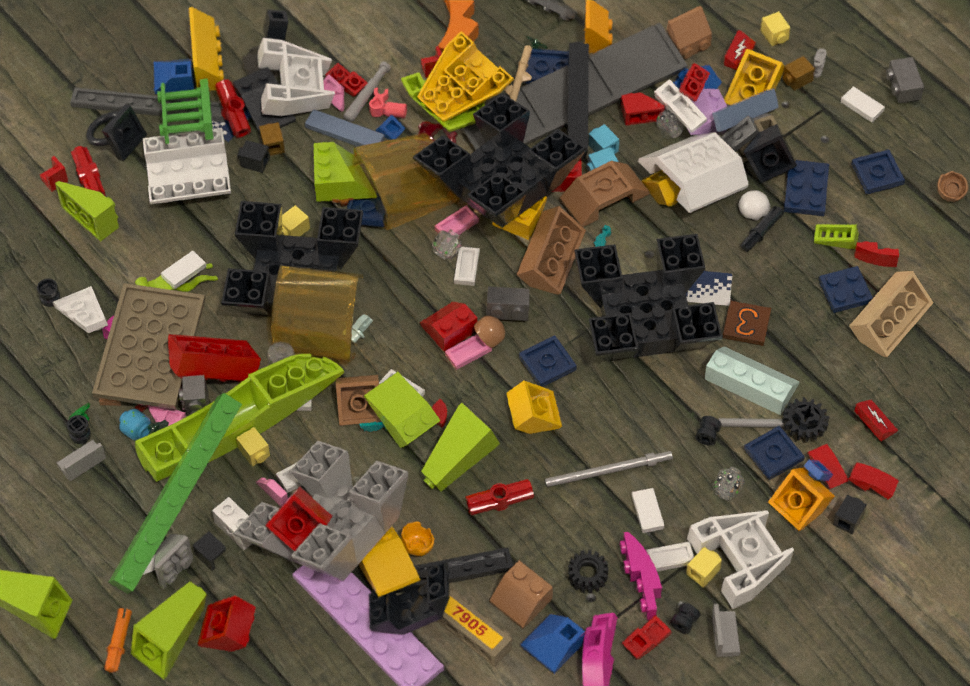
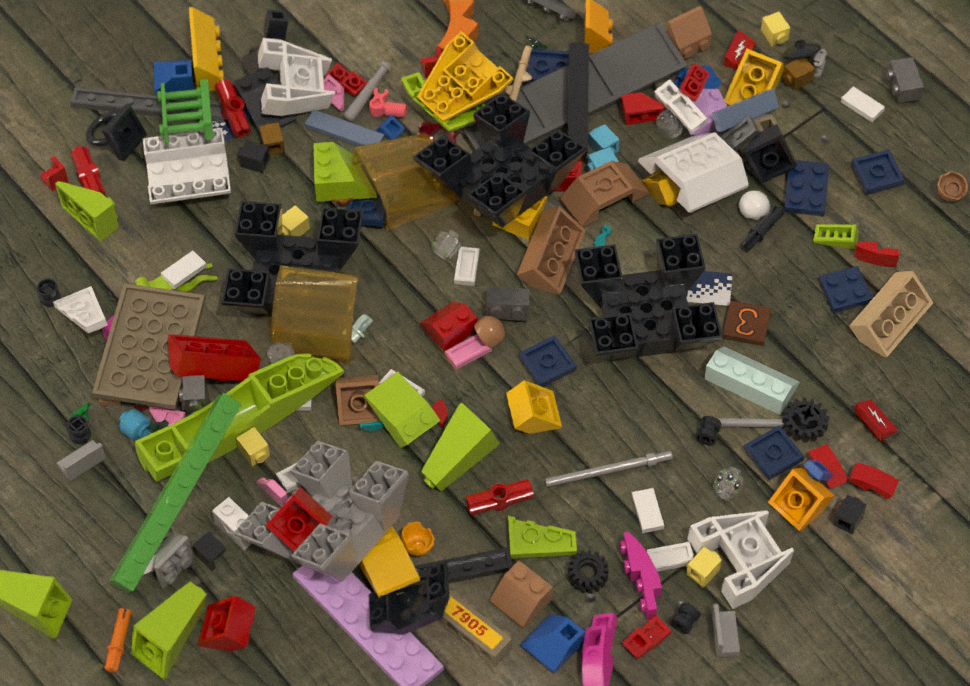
bright pink tile [435,205,479,242] -> none
none -> lime wing [508,516,577,559]
none -> black dish [783,40,821,59]

